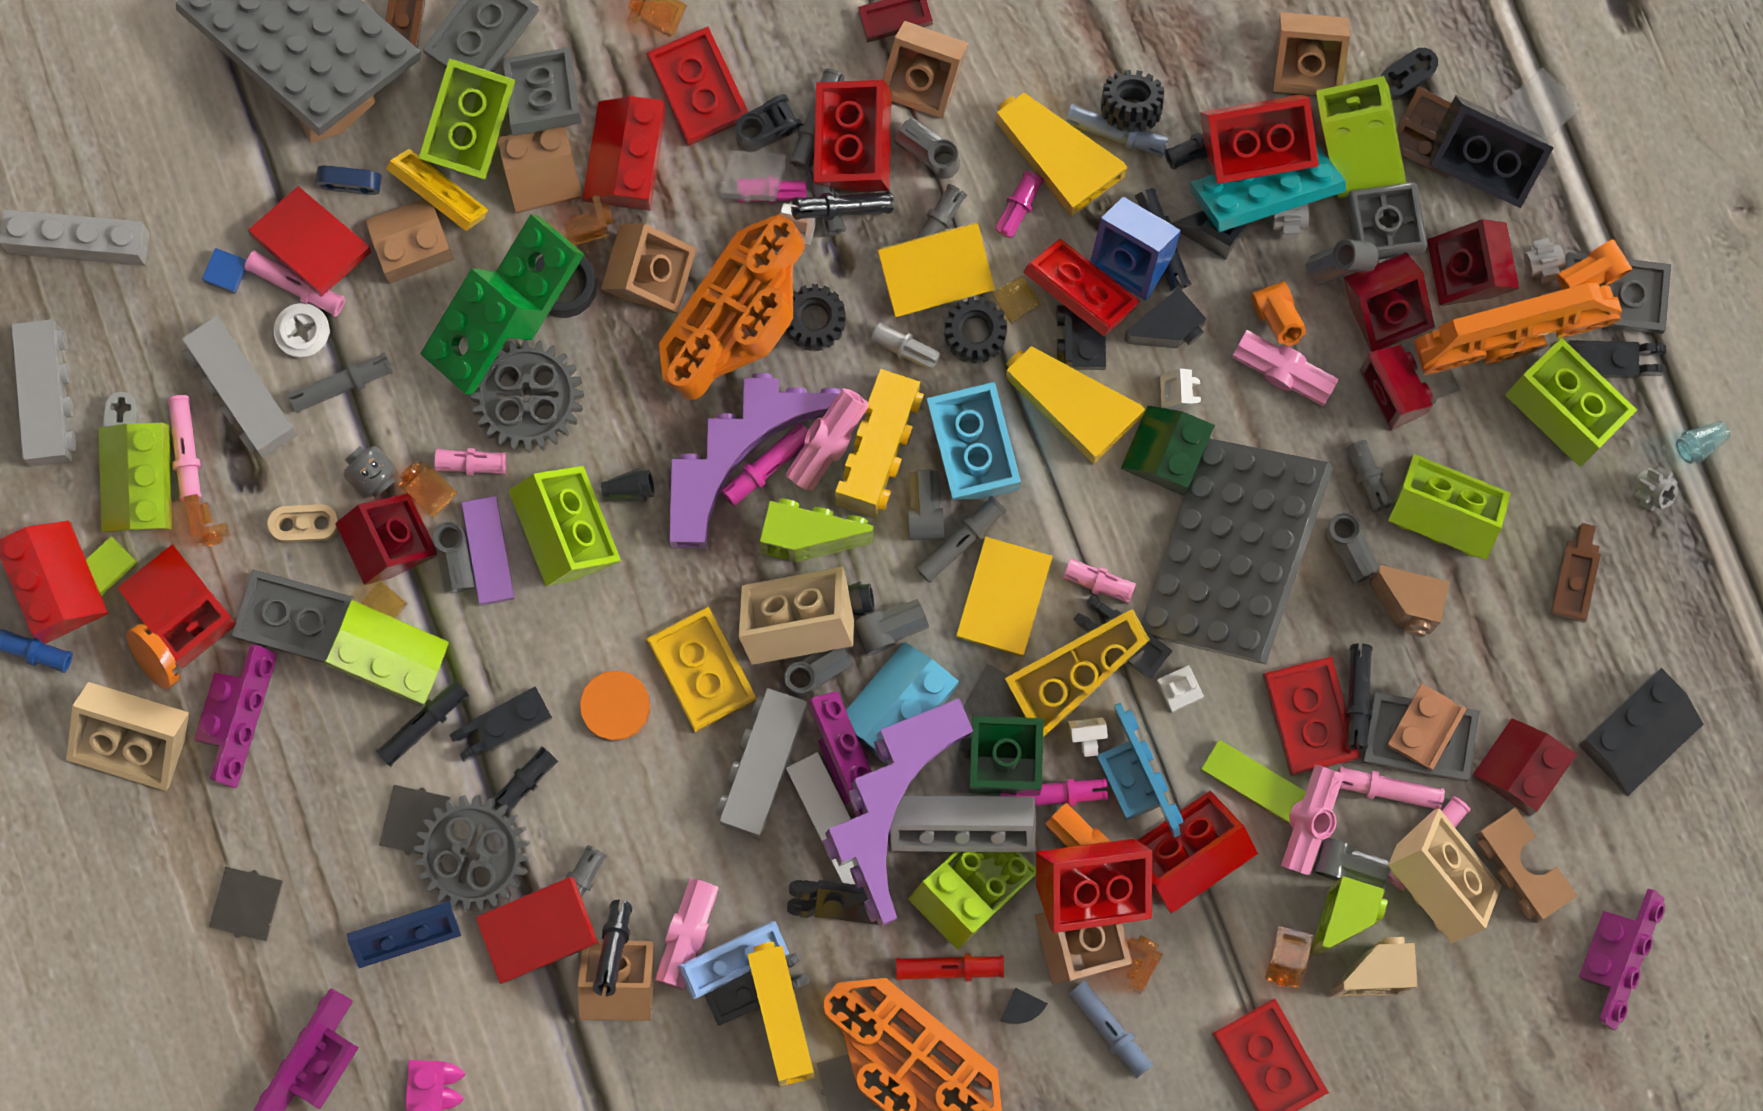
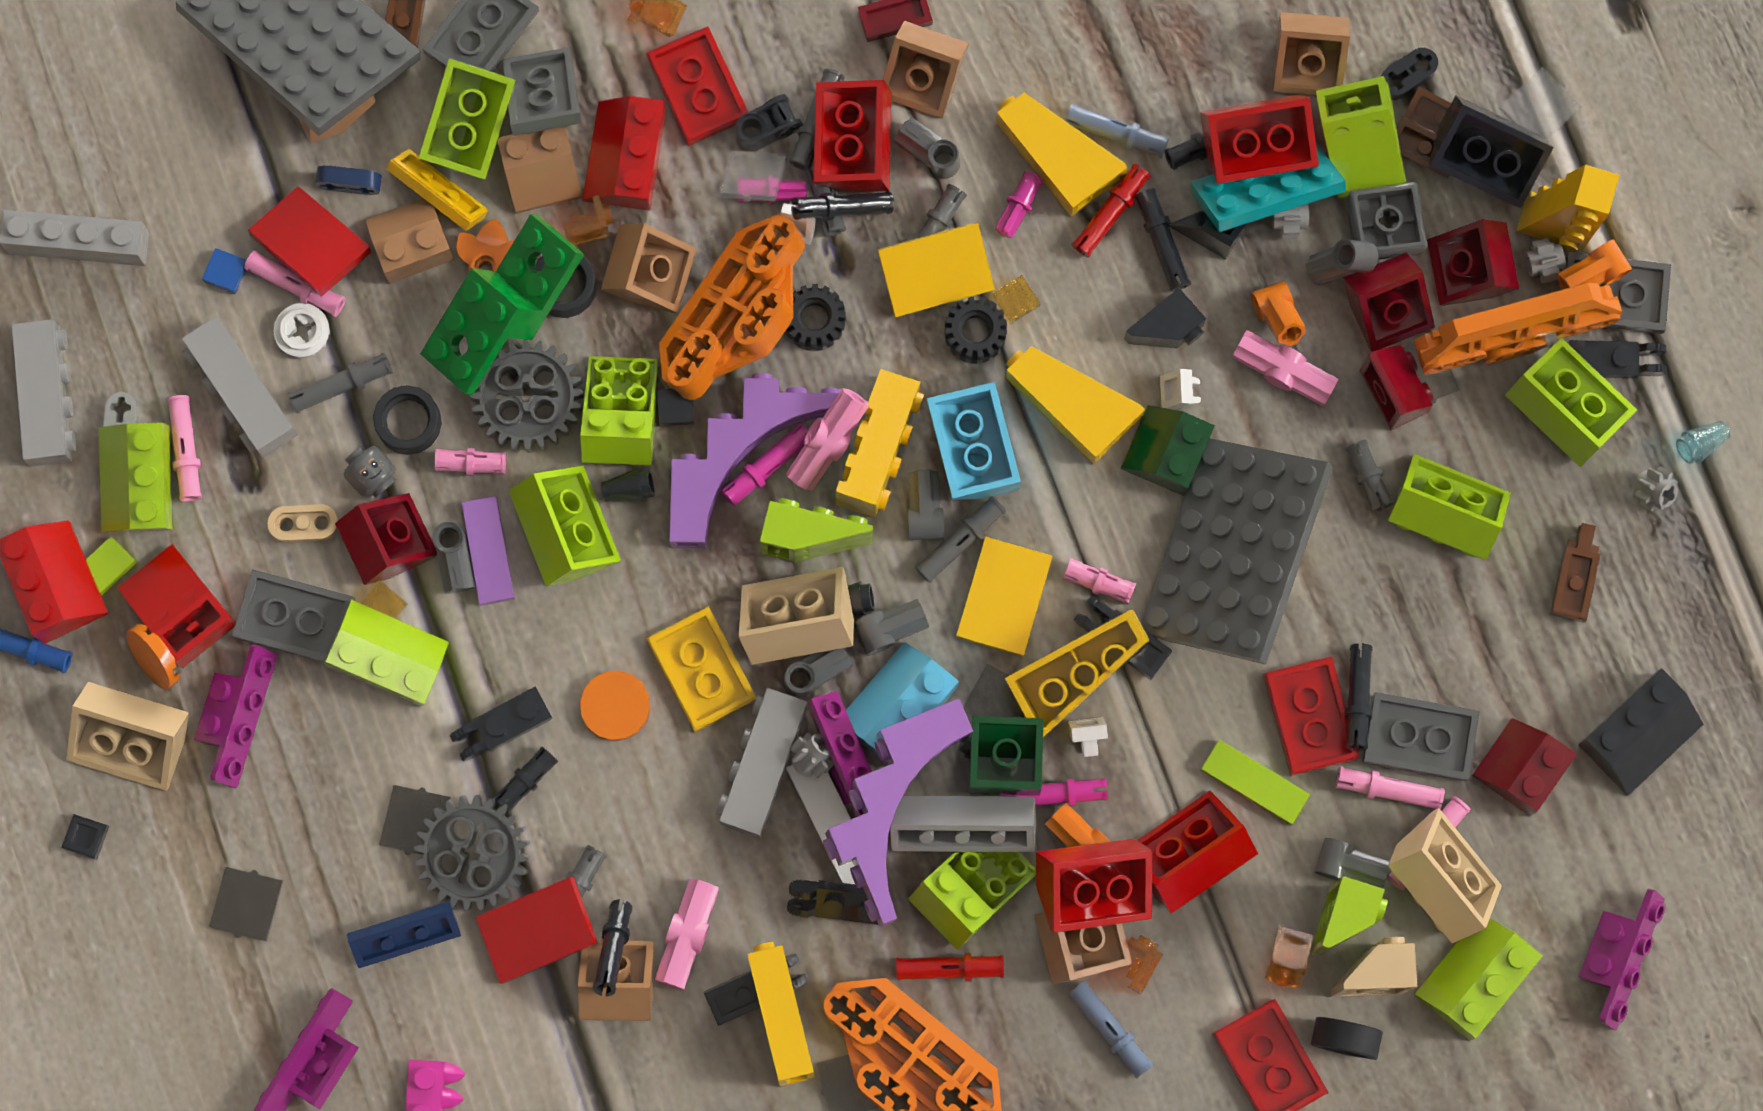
clear orange bracket [184,494,231,546] -> none
black pin [375,679,470,767] -> none
clear orange bracket [397,461,457,518] -> none
light blue tile [678,921,789,999] -> none
light grey axle [871,322,940,370] -> none
black tile [1000,988,1048,1024] -> none
red tile [1023,238,1140,336] -> none
black bracket [1056,305,1106,370] -> none
blue slope [1090,197,1181,301] -> none
dark azure bracket [1097,702,1183,837] -> none
black tyre [1101,70,1165,133] -> none
white tile [1156,665,1204,713] -> none
bright pink piece [1281,764,1344,875] -> none
dark grey piece [1325,512,1379,585] -> none
medium nougat slope [1370,565,1450,637] -> none
nougat plate [1386,683,1467,771] -> none
medium nougat arch [1475,807,1578,923] -> none
none -> black tile [61,814,109,860]
none -> black tyre [373,385,442,455]
none -> orange plate [456,219,514,271]
none -> lime slope [580,356,658,465]
none -> black tile [657,389,695,427]
none -> light grey gear [790,733,834,778]
none -> red pin [1071,163,1151,258]
none -> black tyre [1311,1017,1383,1060]
none -> lime slope [1414,918,1543,1041]
none -> yellow wedge [1516,165,1620,252]

